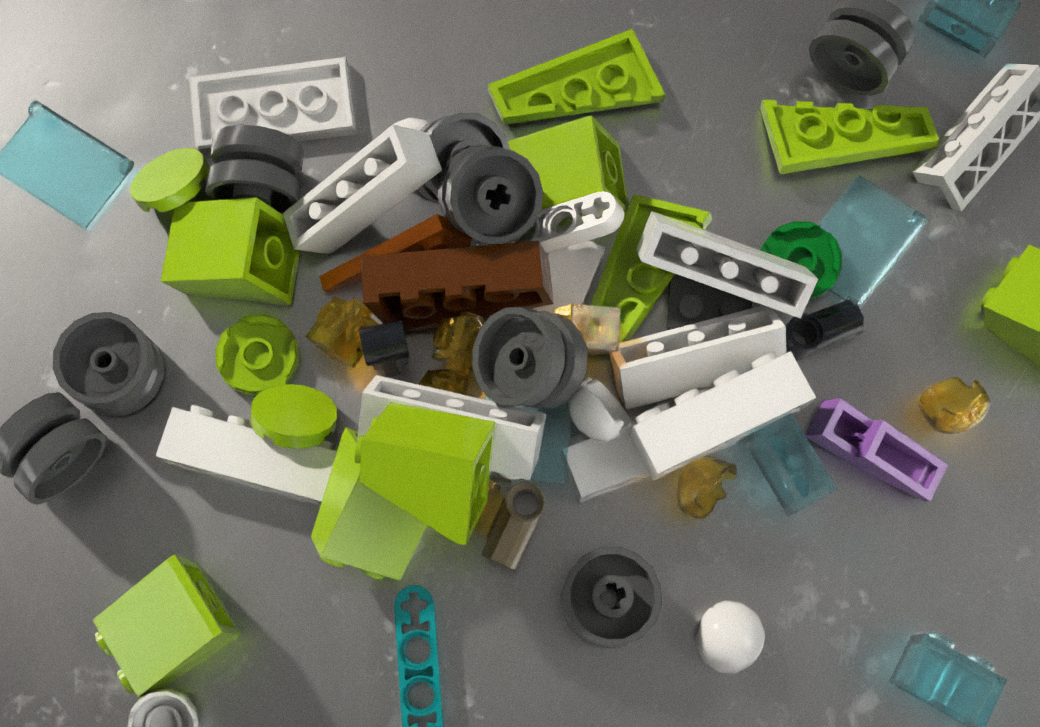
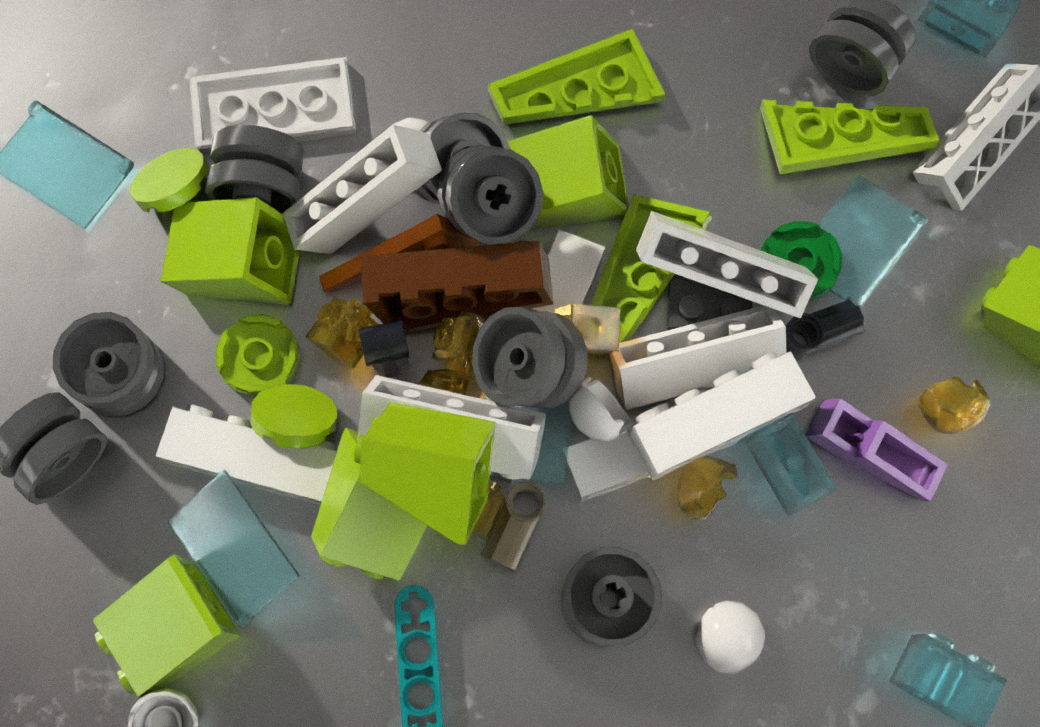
white beam [470,191,624,253] -> none
none -> clear light blue piece [168,470,300,628]

